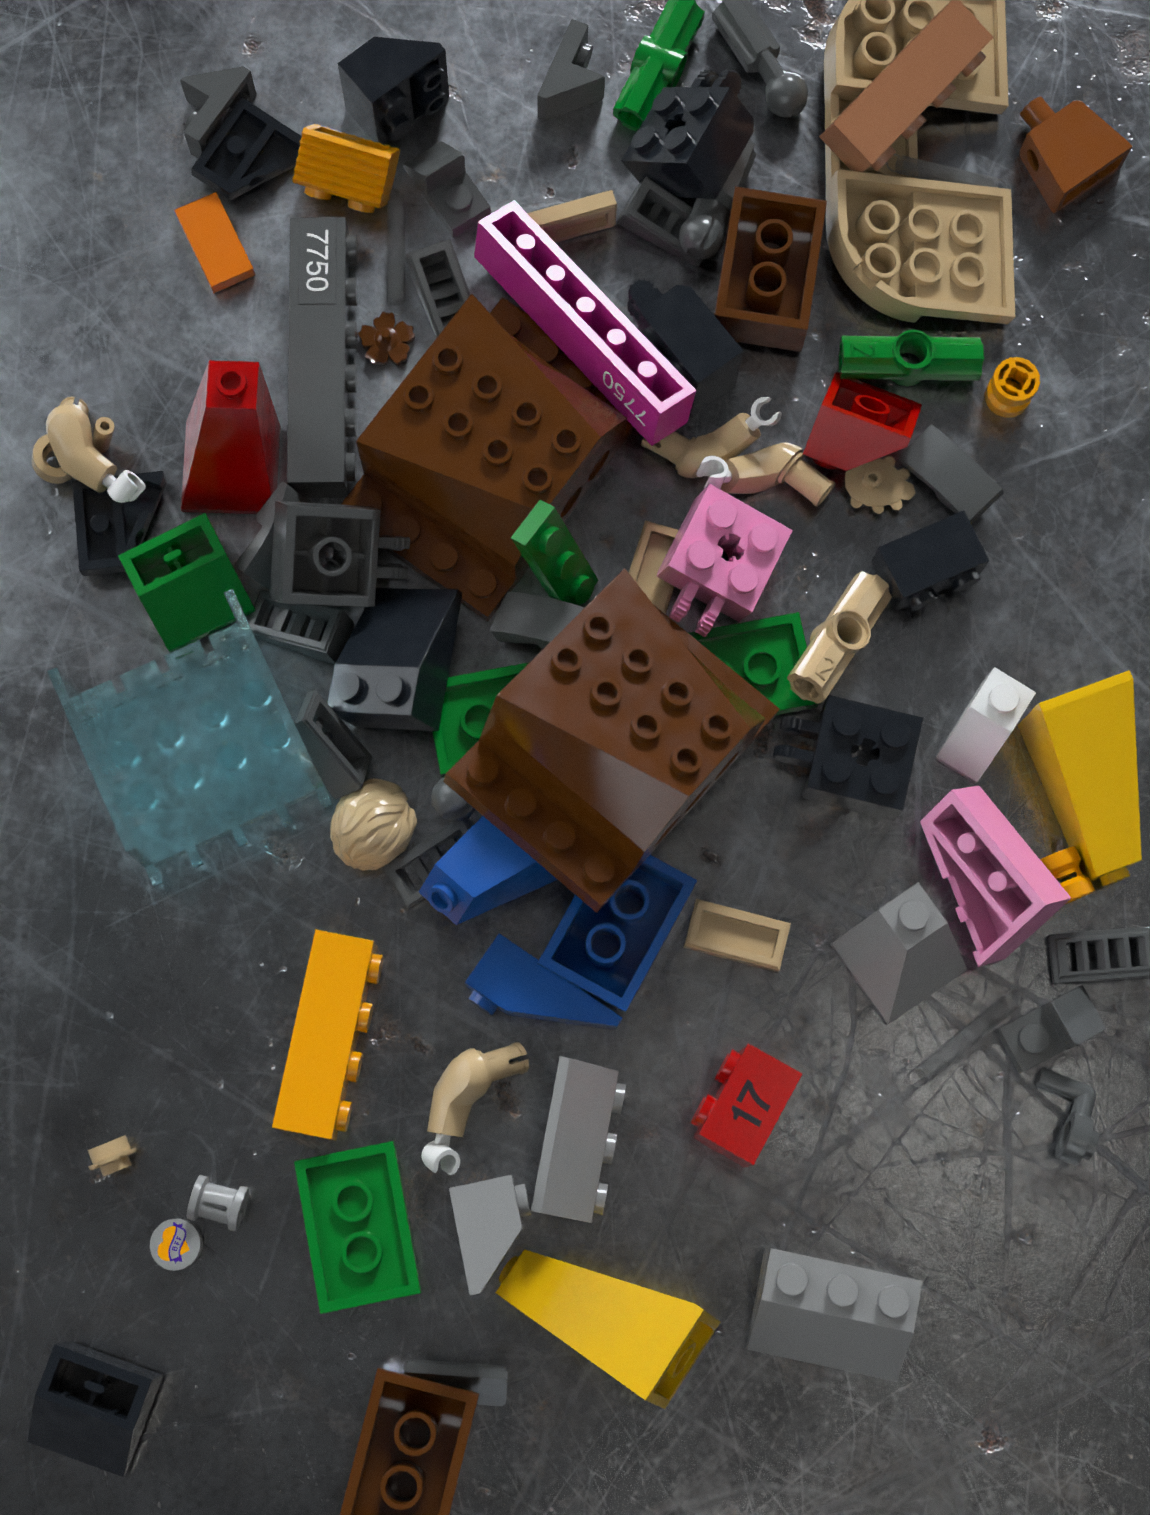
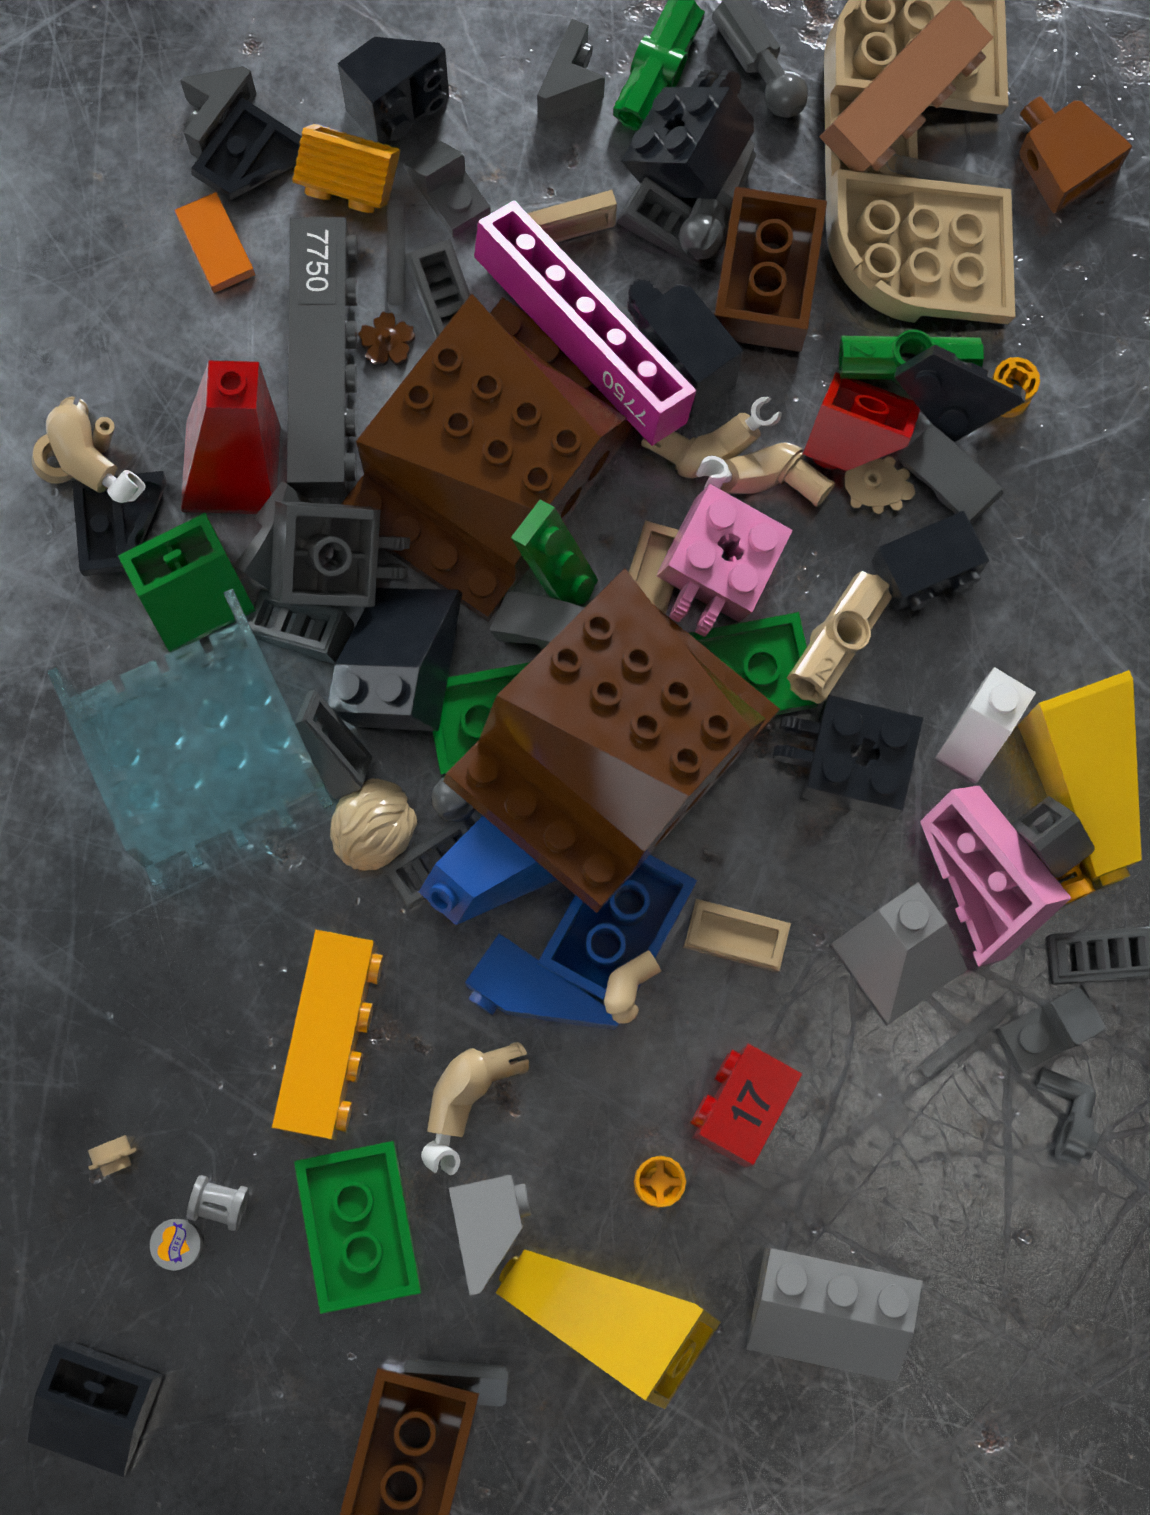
light grey slope [531,1056,626,1223] -> none
none -> tan arm [604,950,661,1024]
none -> light orange wheel [633,1156,686,1208]
none -> black wing [894,345,1026,442]
none -> dark grey slope [1011,796,1095,878]

